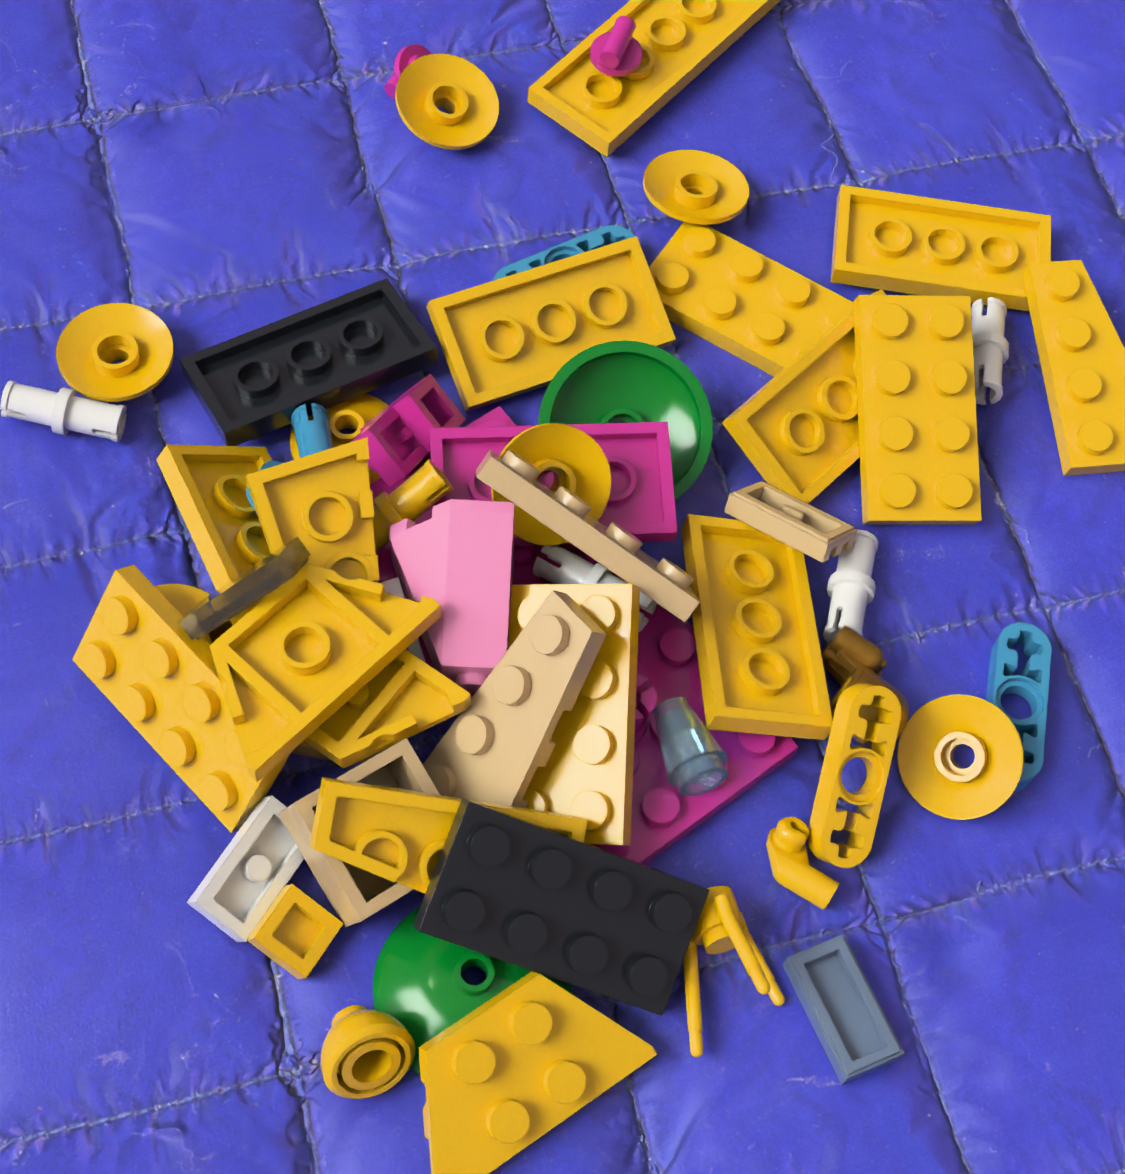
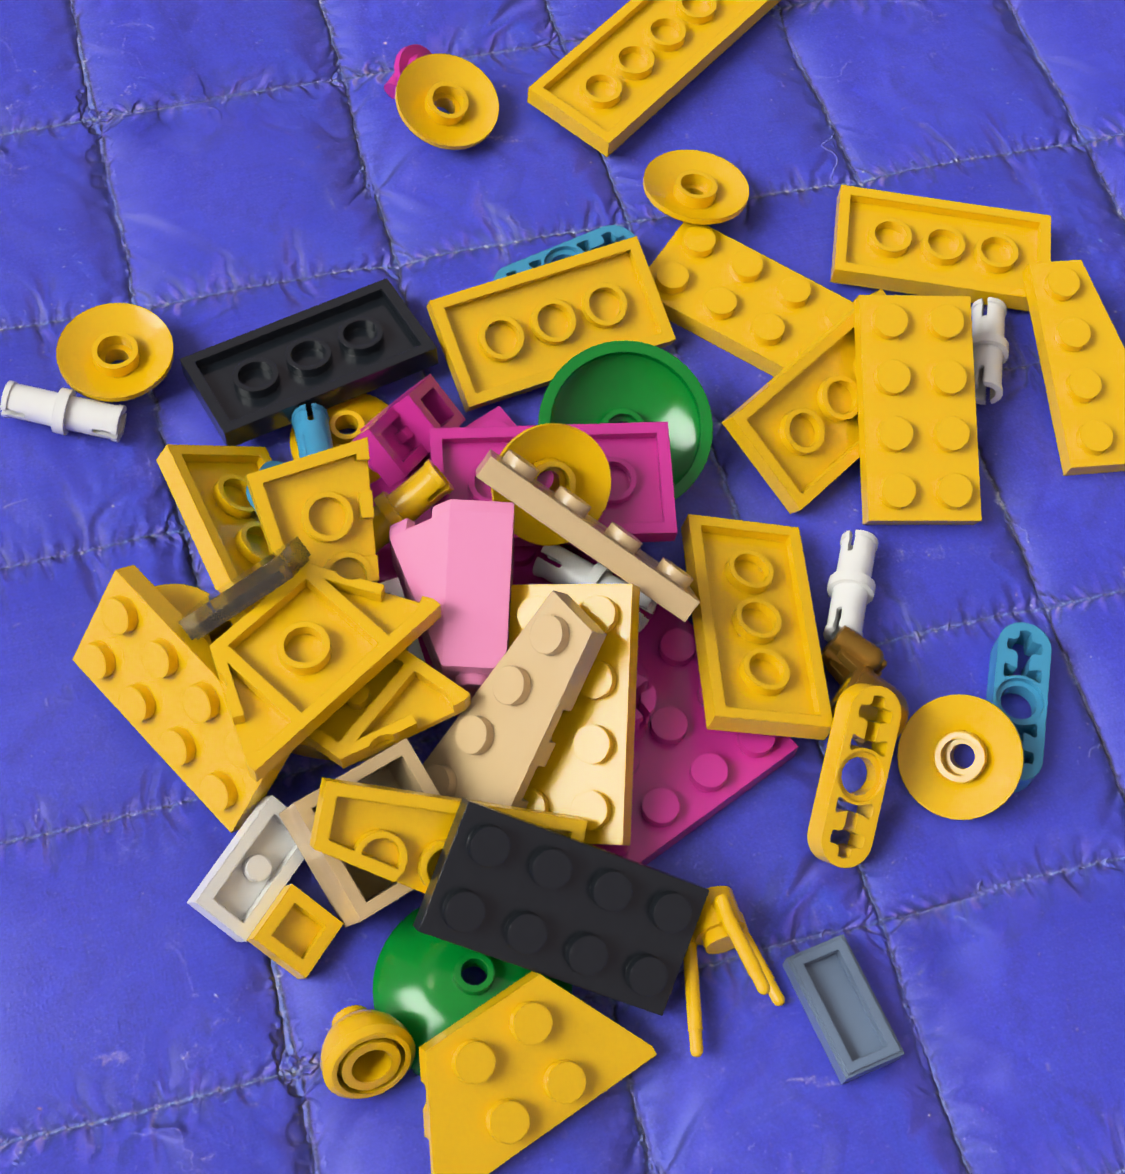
dark pink plate [590,16,642,77] -> none
clear light blue cone [652,697,728,796] -> none
tan tile [724,481,858,563] -> none
yellow arm [766,817,840,910] -> none

